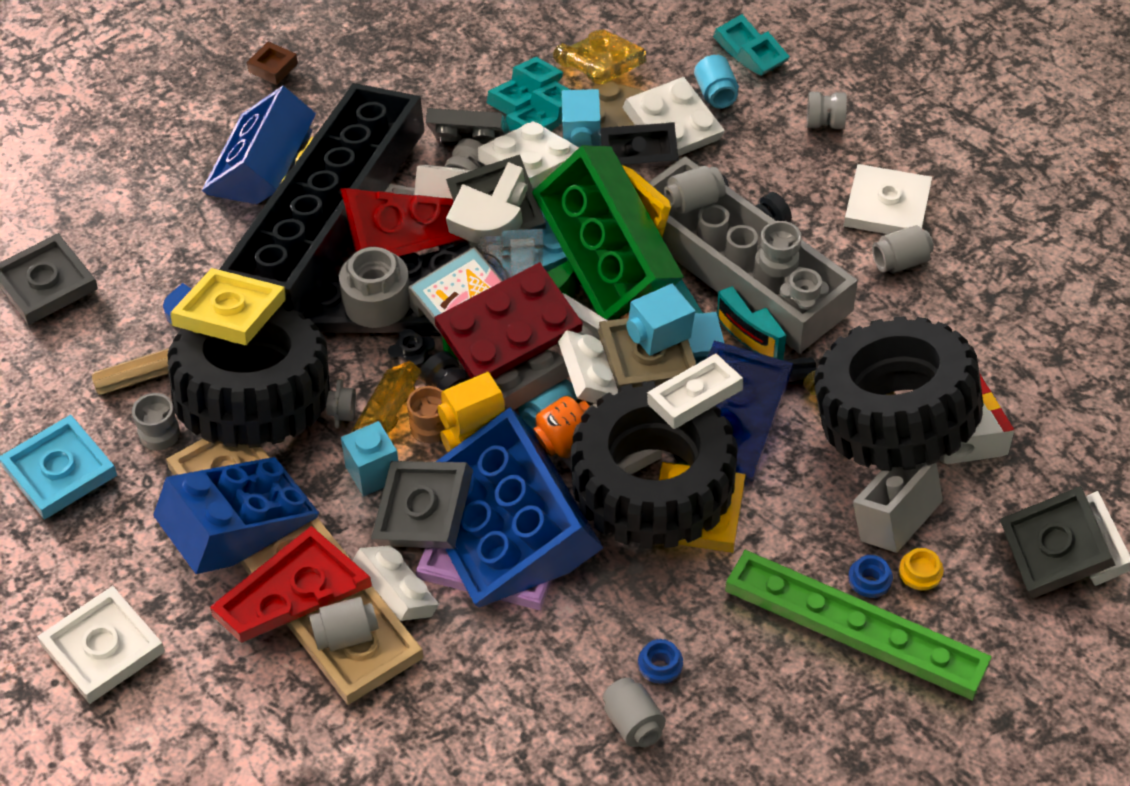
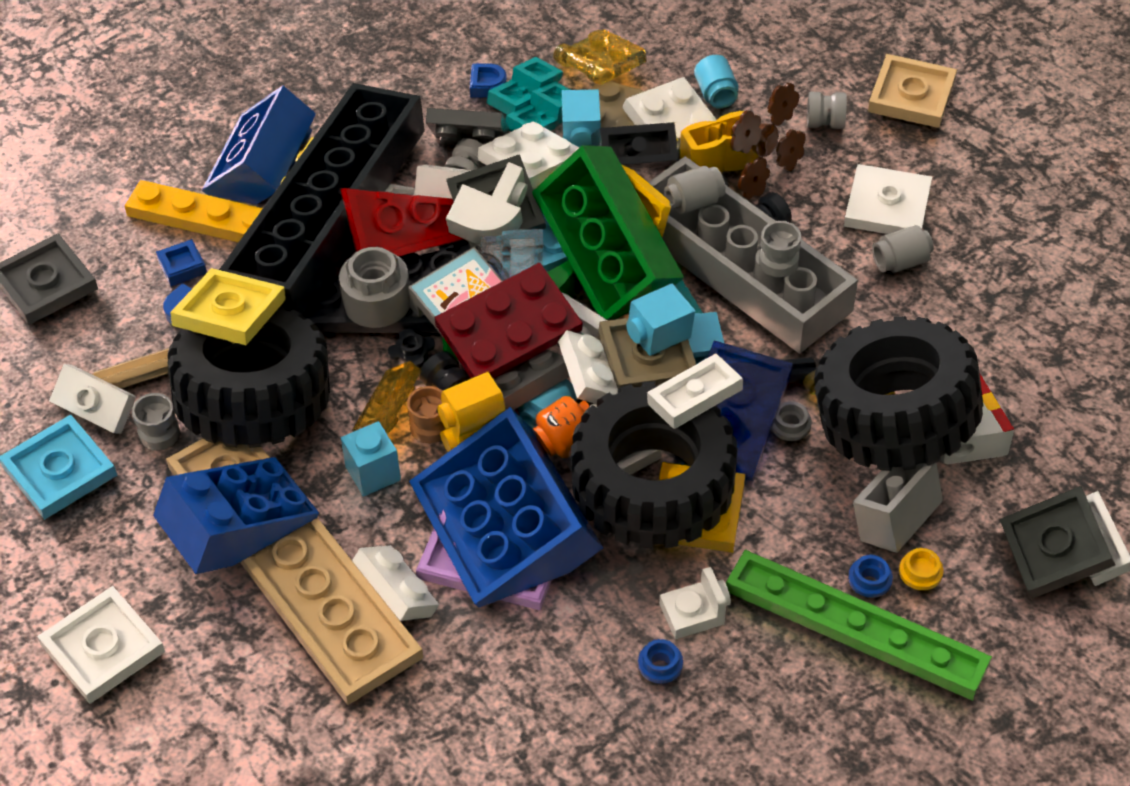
red wing [210,526,372,643] -> none
reddish brown plate [246,41,298,85] -> none
light grey brick [309,596,379,652] -> none
light grey plate [326,379,356,428] -> none
dark grey plate [371,461,473,549] -> none
light grey brick [603,678,666,747] -> none
teal slope [713,14,790,76] -> none
slope [717,286,786,361] -> none
light grey plate [780,268,829,310] -> none
none -> white plate [49,364,136,434]
none -> yellow plate [124,180,263,242]
none -> blue tile [156,239,207,286]
none -> blue tile [470,63,507,98]
none -> white bracket [659,567,731,640]
none -> yellow brick [680,111,758,173]
none -> reddish brown plant [730,82,806,200]
none -> light grey plate [770,401,812,441]
none -> tan plate [868,54,957,128]

